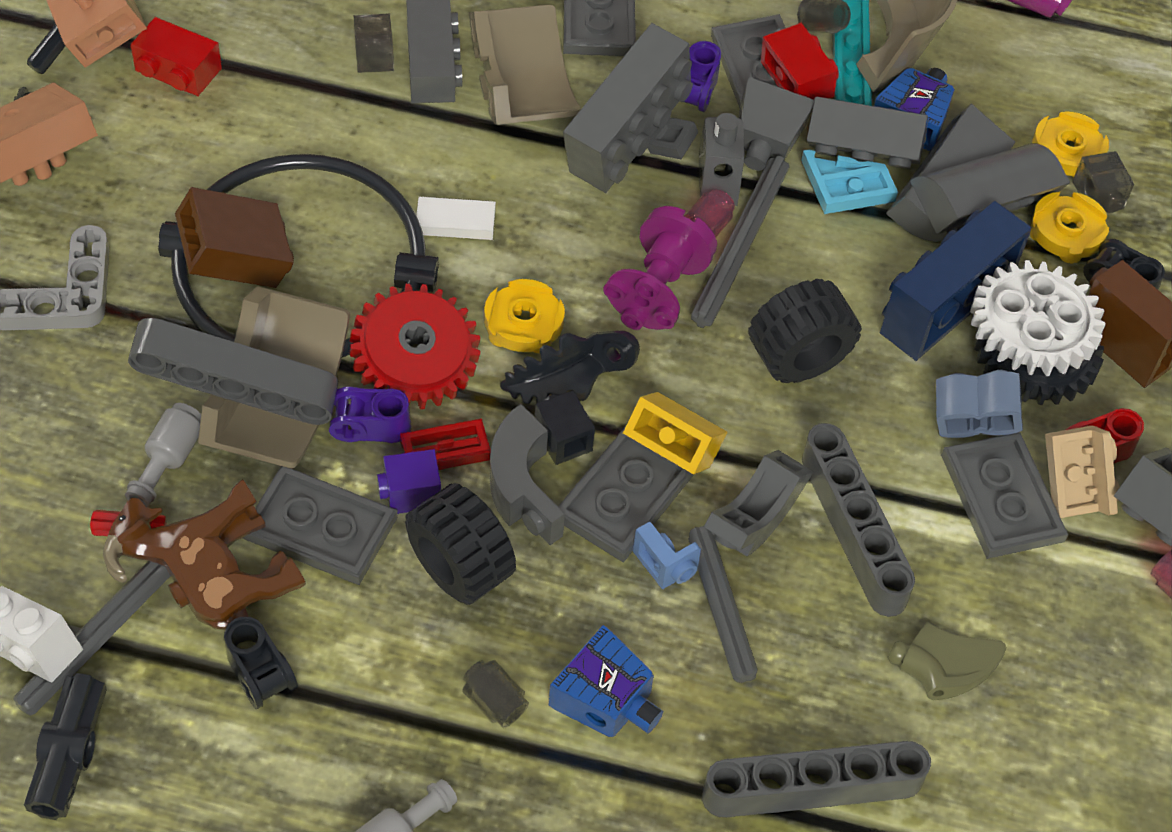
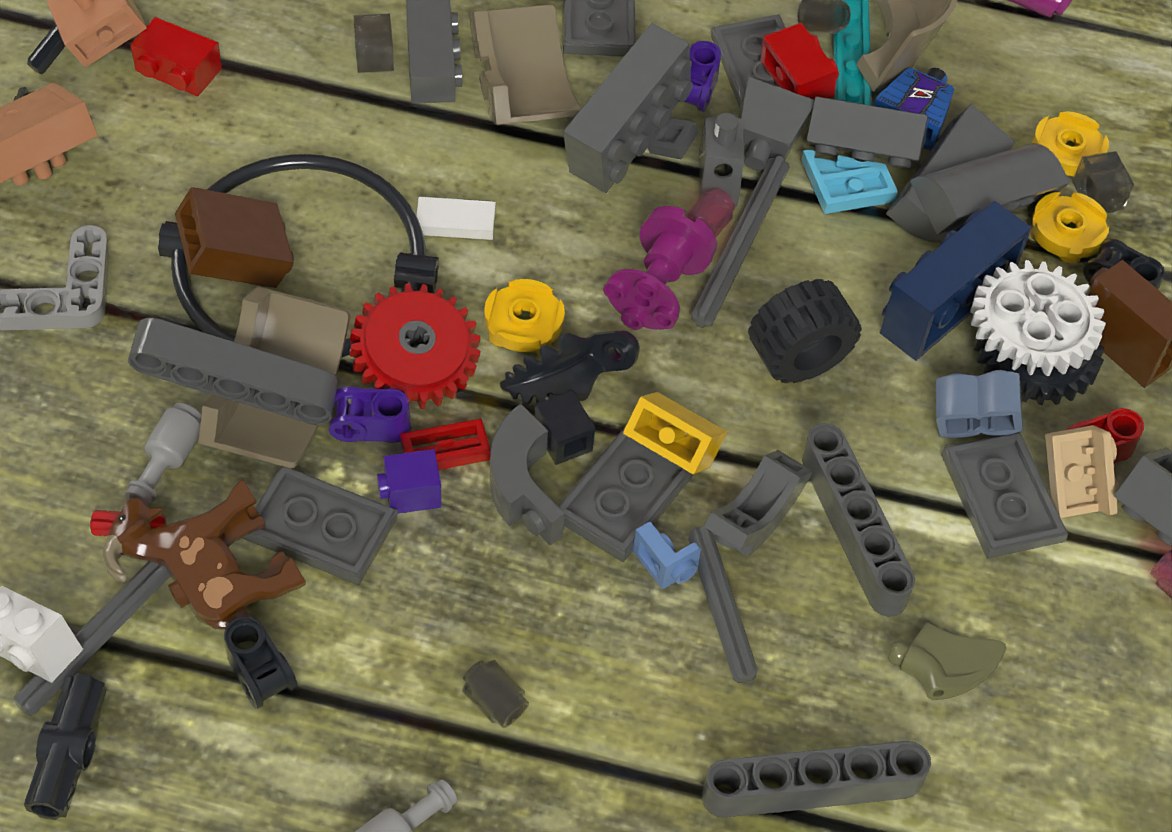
black tyre [405,483,516,605] -> none
blue torso [548,625,664,737] -> none

